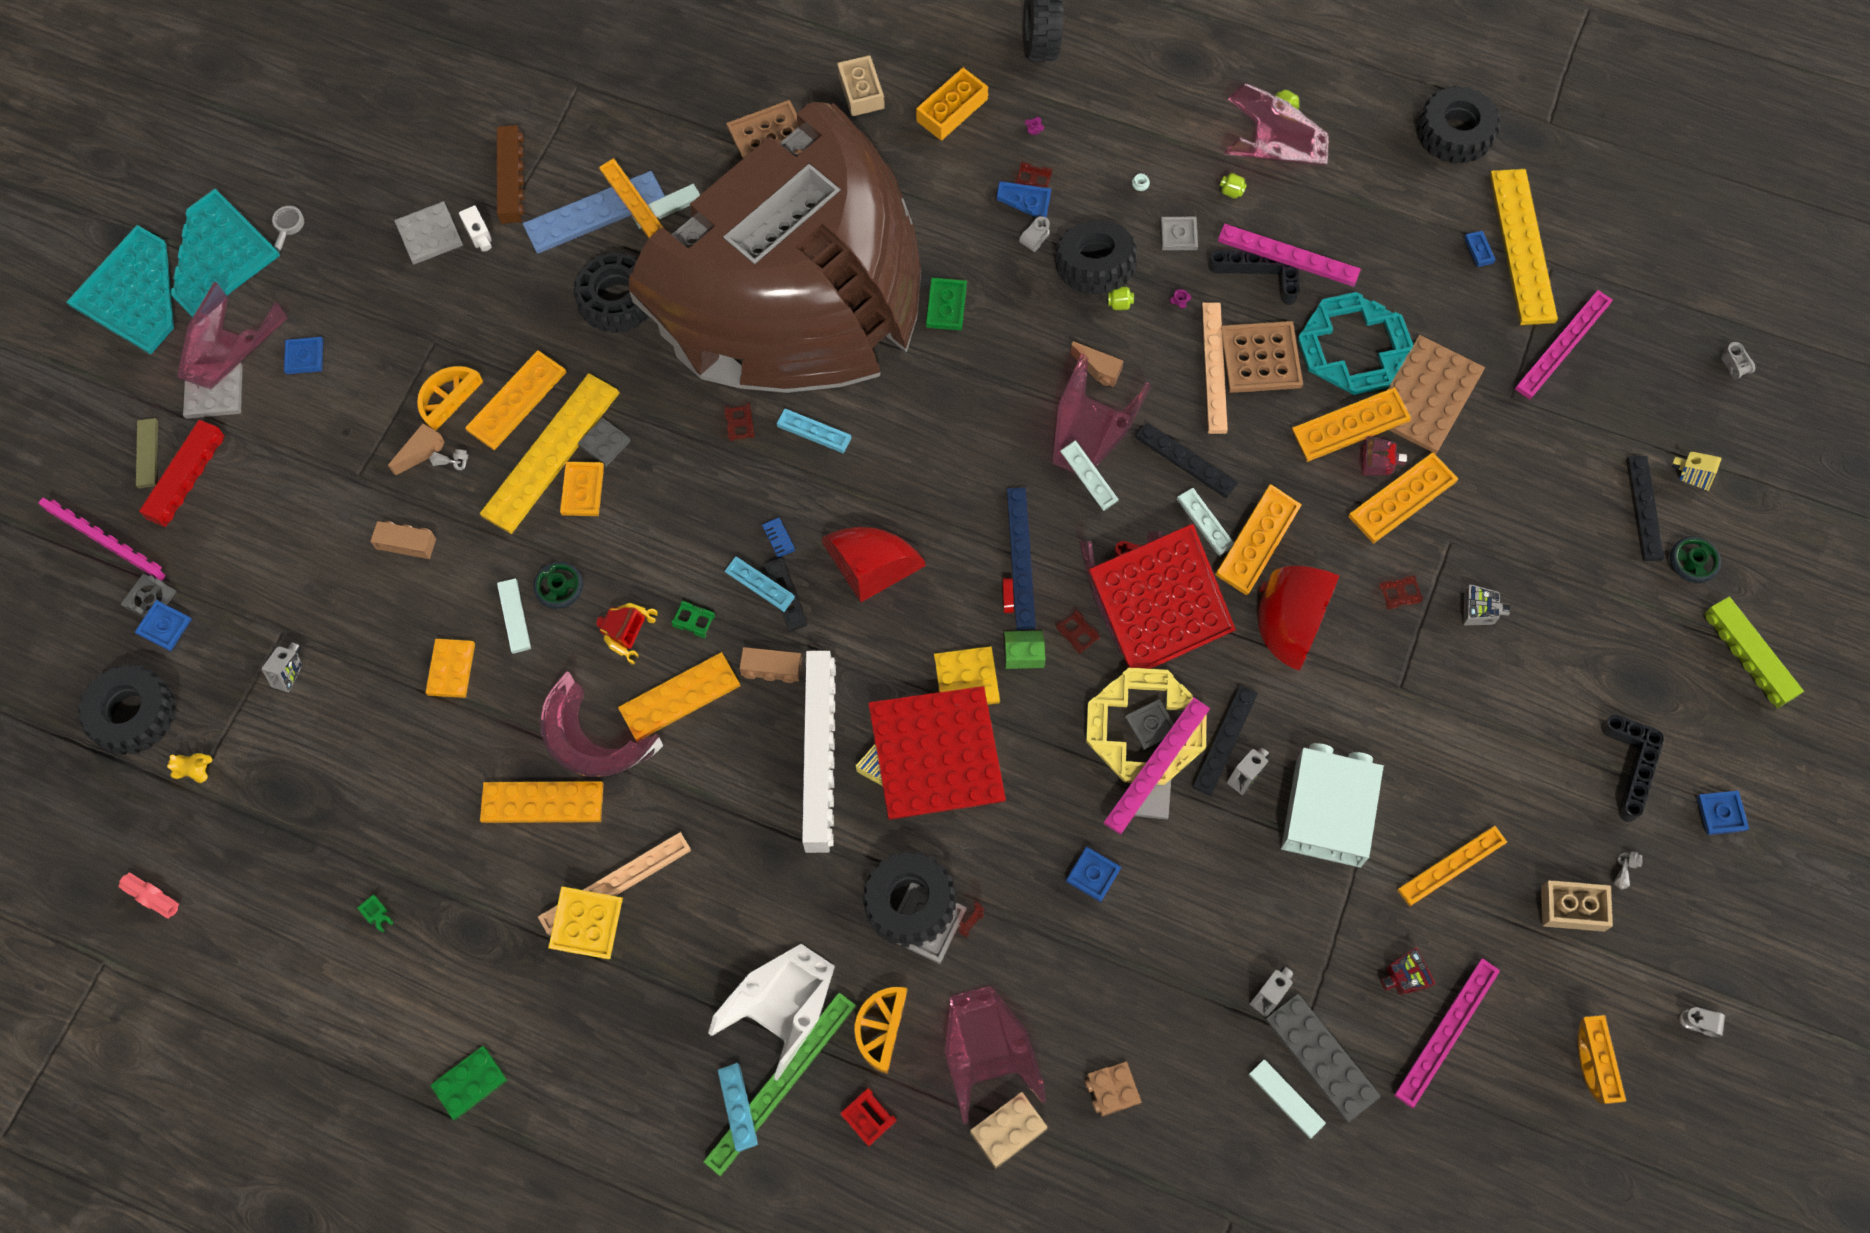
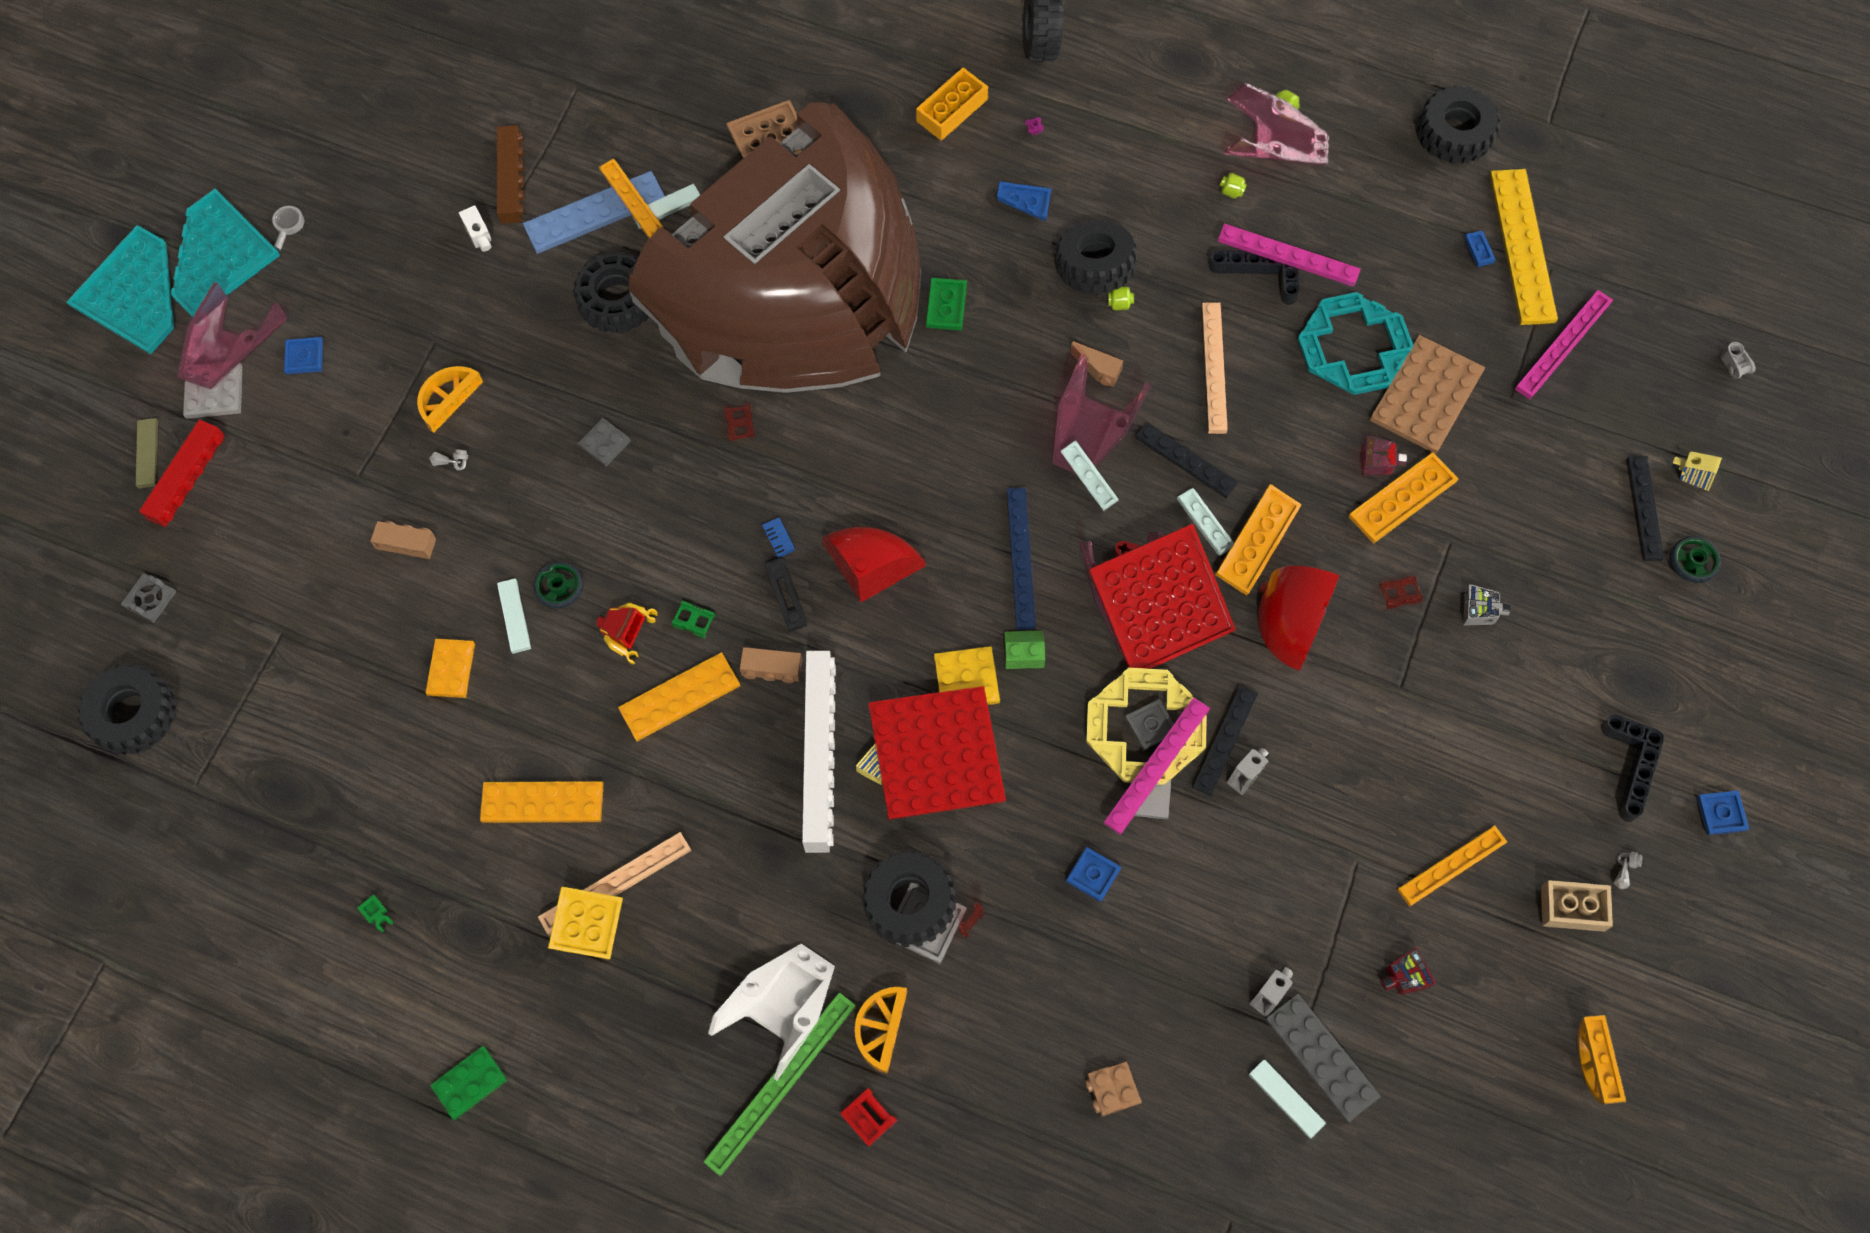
dark pink plate [38,498,165,581] -> none
coral piece [118,872,179,919] -> none
blue plate [135,600,192,652] -> none
yellow animal [167,753,212,783] -> none
light grey torso [262,643,302,693] -> none
medium nougat slope [388,424,445,475] -> none
light grey plate [394,201,463,265] -> none
light orange plate [465,350,566,450] -> none
yellow plate [480,373,619,534] -> none
clear pink windscreen [540,671,663,777] -> none
light orange plate [560,462,604,516] -> none
medium azure plate [718,1063,758,1152] -> none
medium azure plate [725,557,795,612] -> none
medium azure plate [777,409,851,454] -> none
tan brick [837,55,884,116] -> none
clear pink windscreen [945,986,1046,1124] -> none
tan brick [970,1092,1048,1169] -> none
red beam [1003,578,1014,613] -> none
clear red piece [1015,162,1053,188] -> none
light grey piece [1019,217,1050,252] -> none
clear red piece [1056,610,1100,654] -> none
light aqua plate [1132,174,1150,191] -> none
light grey tile [1161,217,1198,250] -> none
magenta plate [1170,289,1191,309] -> none
medium nougat piece [1221,321,1303,393] -> none
light aqua brick [1281,743,1384,868] -> none
light orange plate [1292,387,1411,462] -> none
dark pink plate [1394,958,1500,1108] -> none
light grey piece [1679,1007,1725,1037] -> none
lime brick [1704,596,1804,709] -> none

